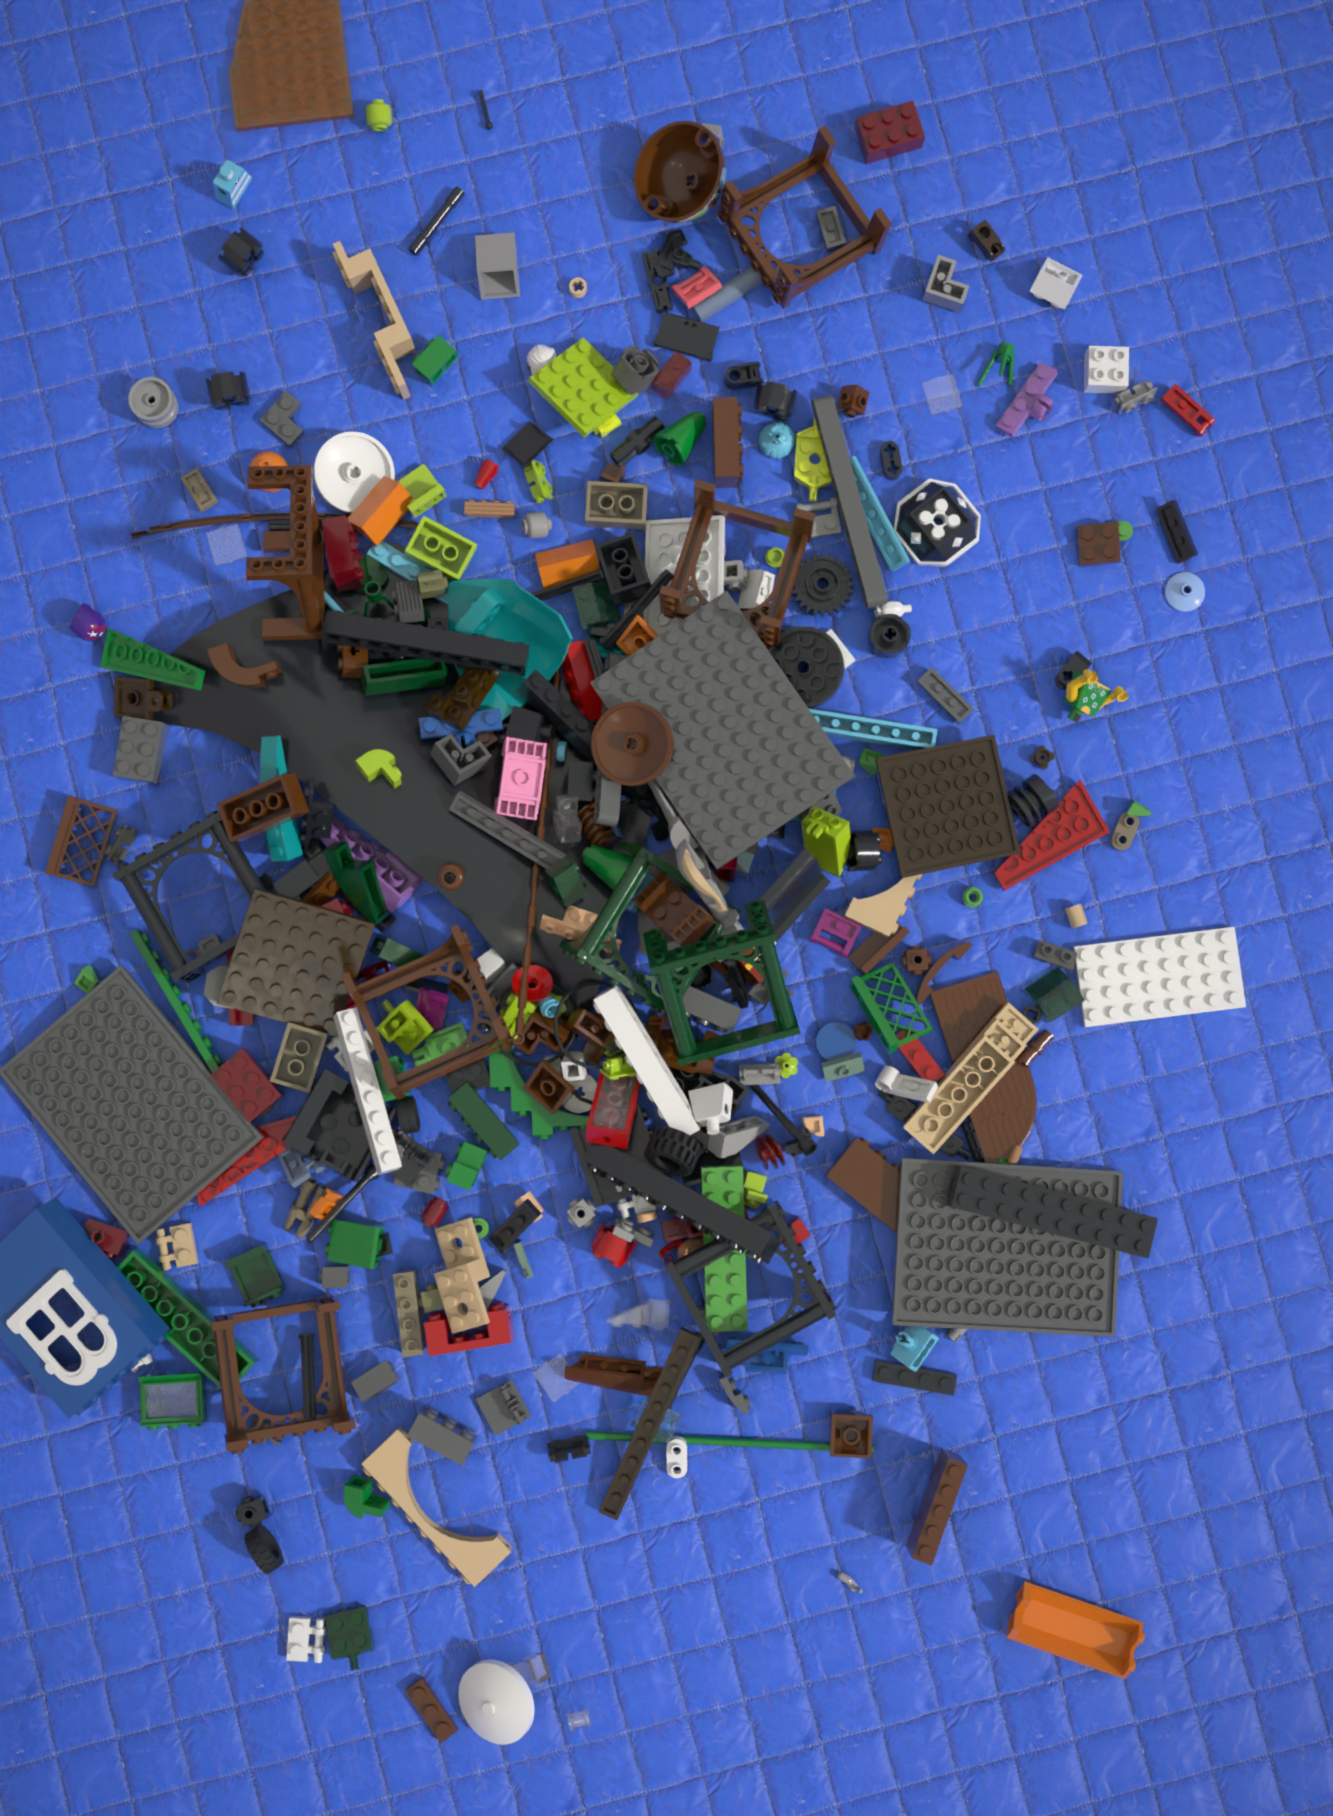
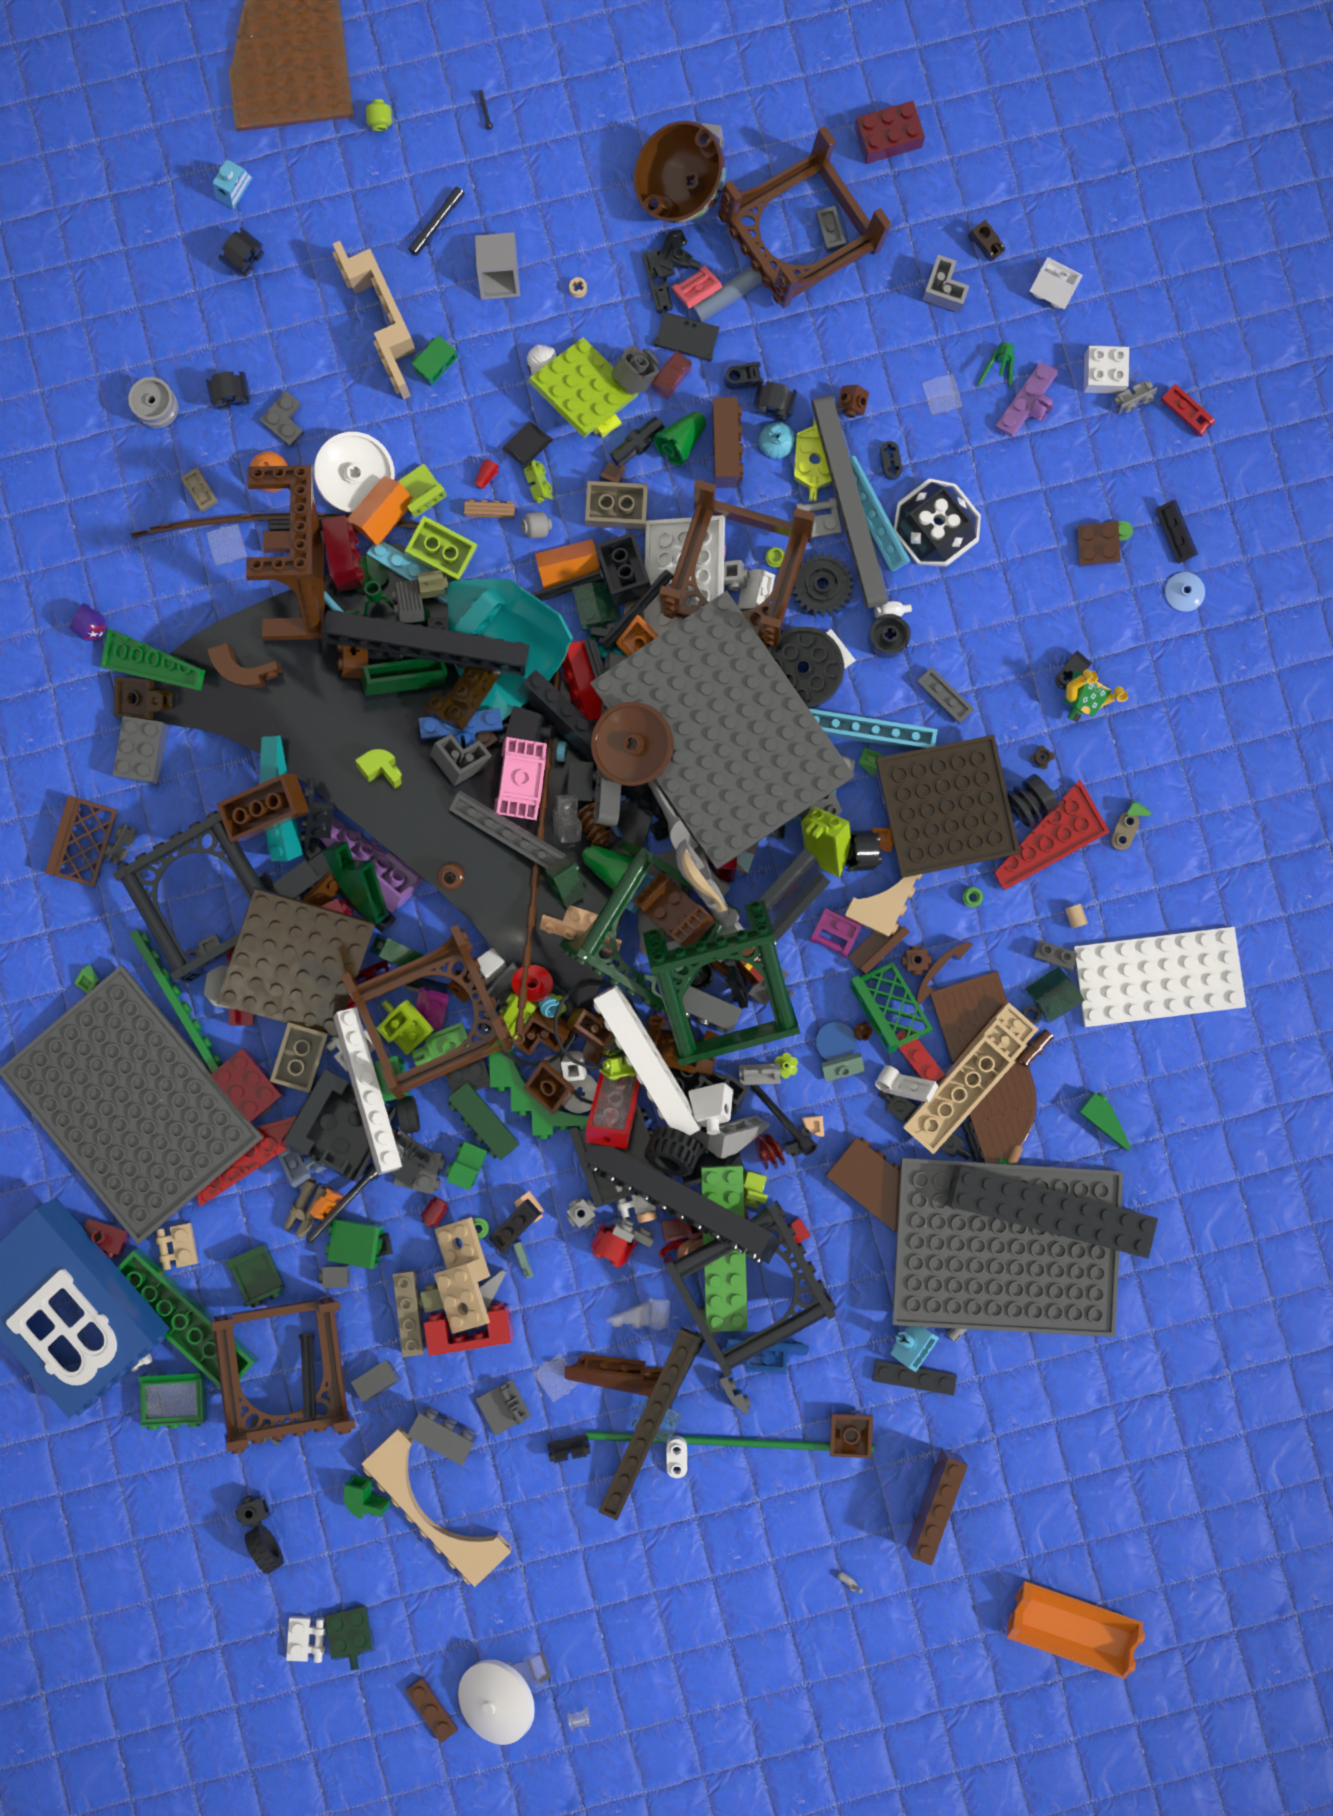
none -> green slope [1076,1092,1131,1151]

